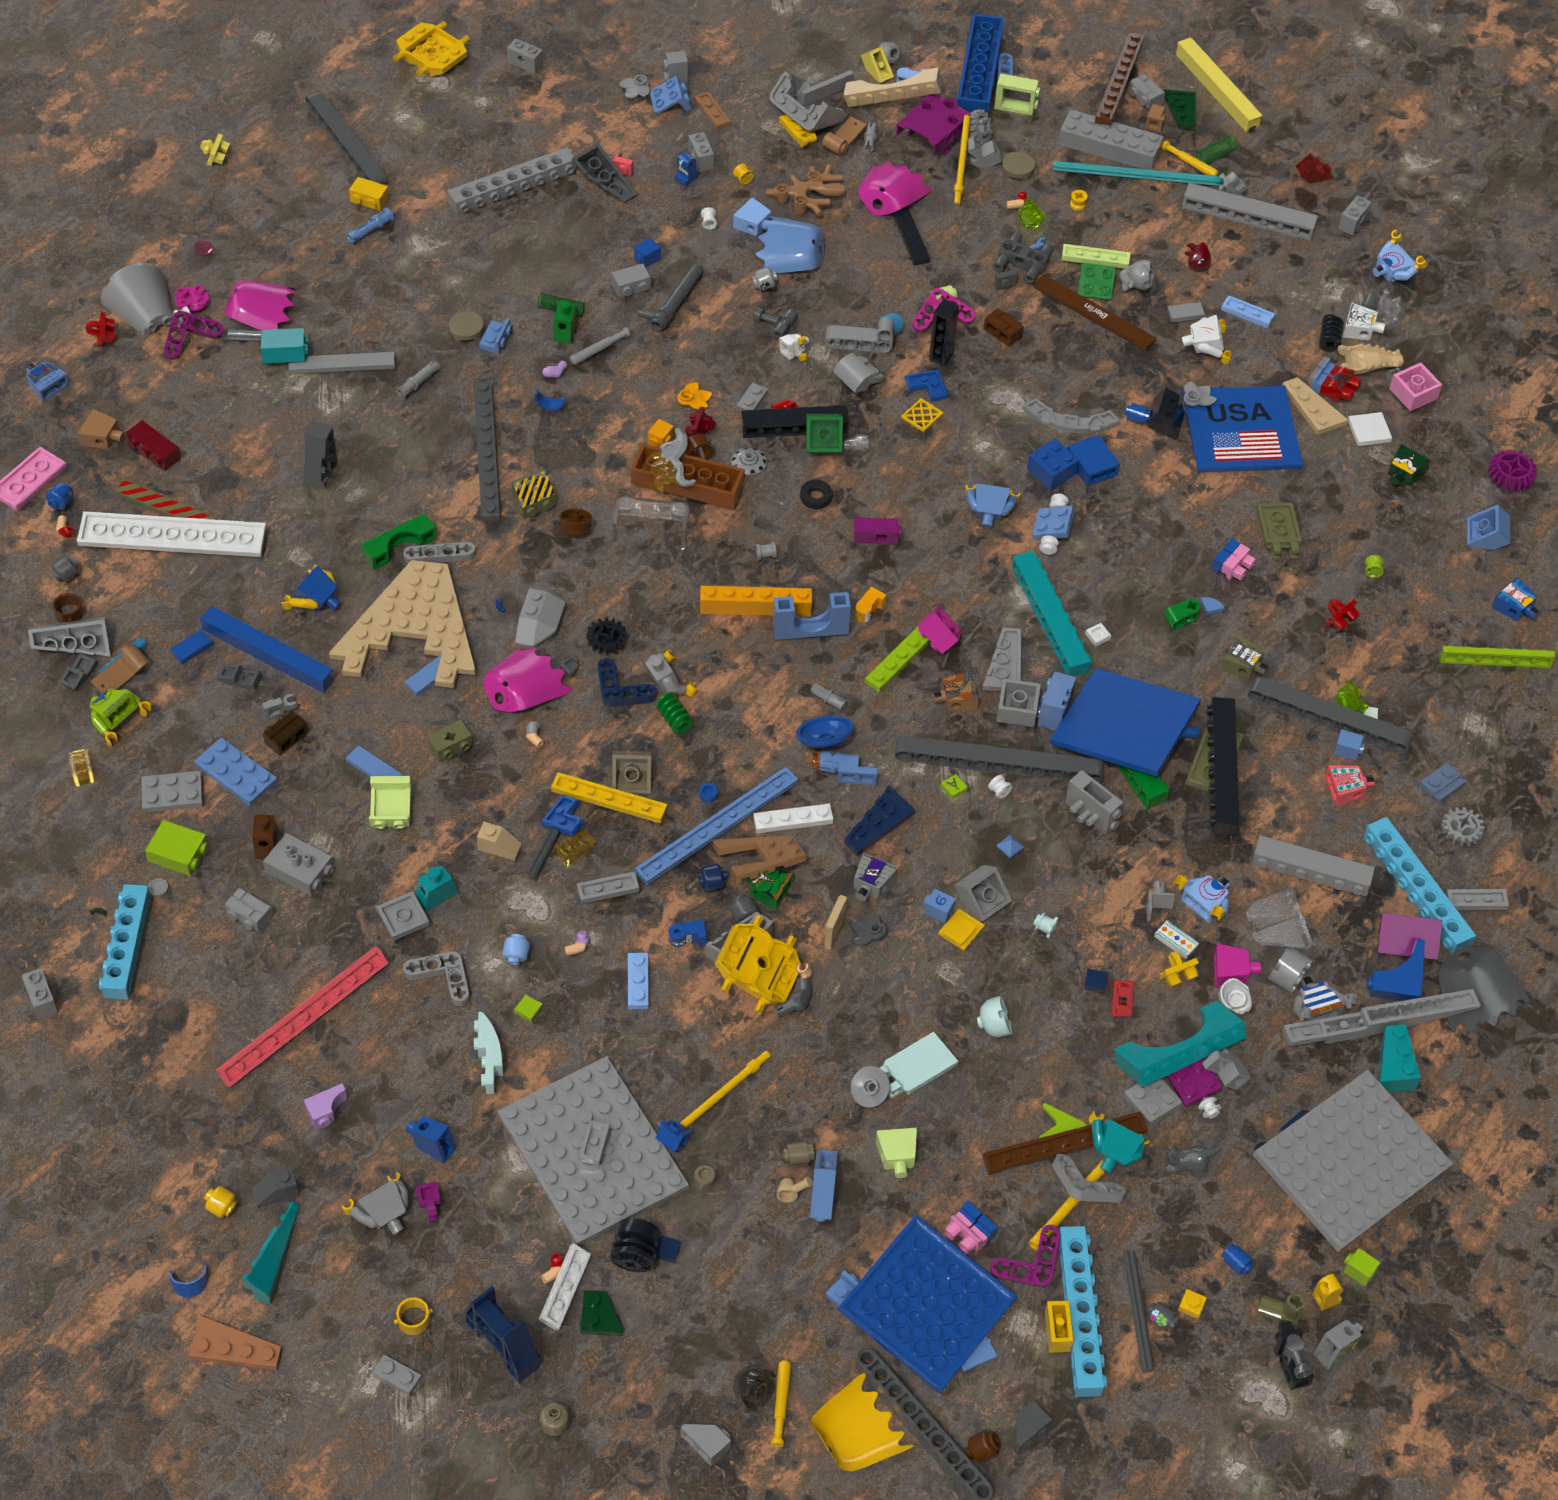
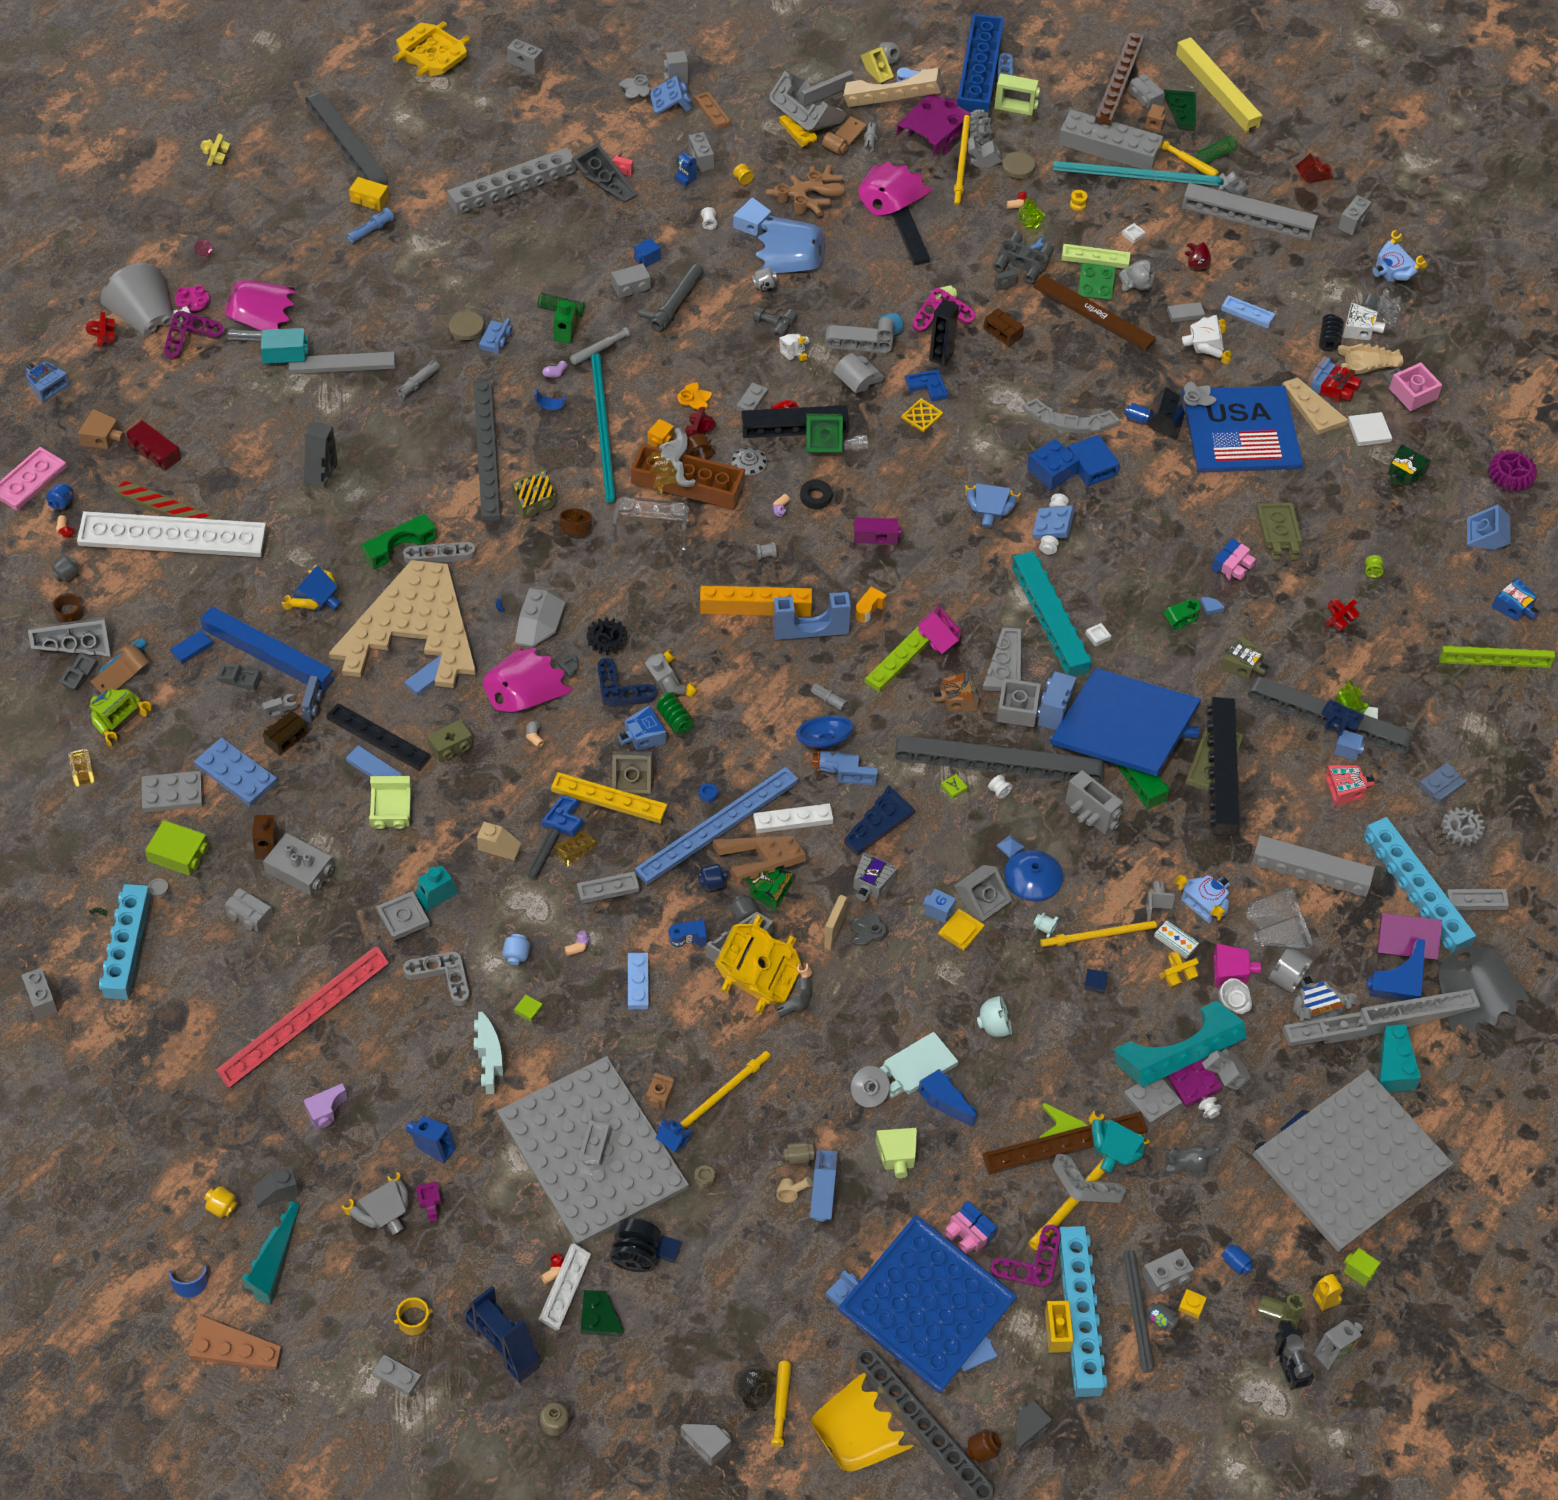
red hips [1111,979,1134,1018] -> none
none -> sand blue plate [301,676,322,723]
none -> black tile [326,703,431,771]
none -> teal axle [591,353,615,503]
none -> medium blue torso [618,706,666,750]
none -> medium nougat brick [646,1073,674,1109]
none -> arm [773,494,790,517]
none -> blue slope [918,1069,977,1126]
none -> blue dish [1004,850,1063,902]
none -> yellow bar [1040,920,1157,947]
none -> white tile [1122,223,1146,244]
none -> light grey brick [1141,1248,1194,1296]
none -> dark blue plate [1321,699,1364,736]

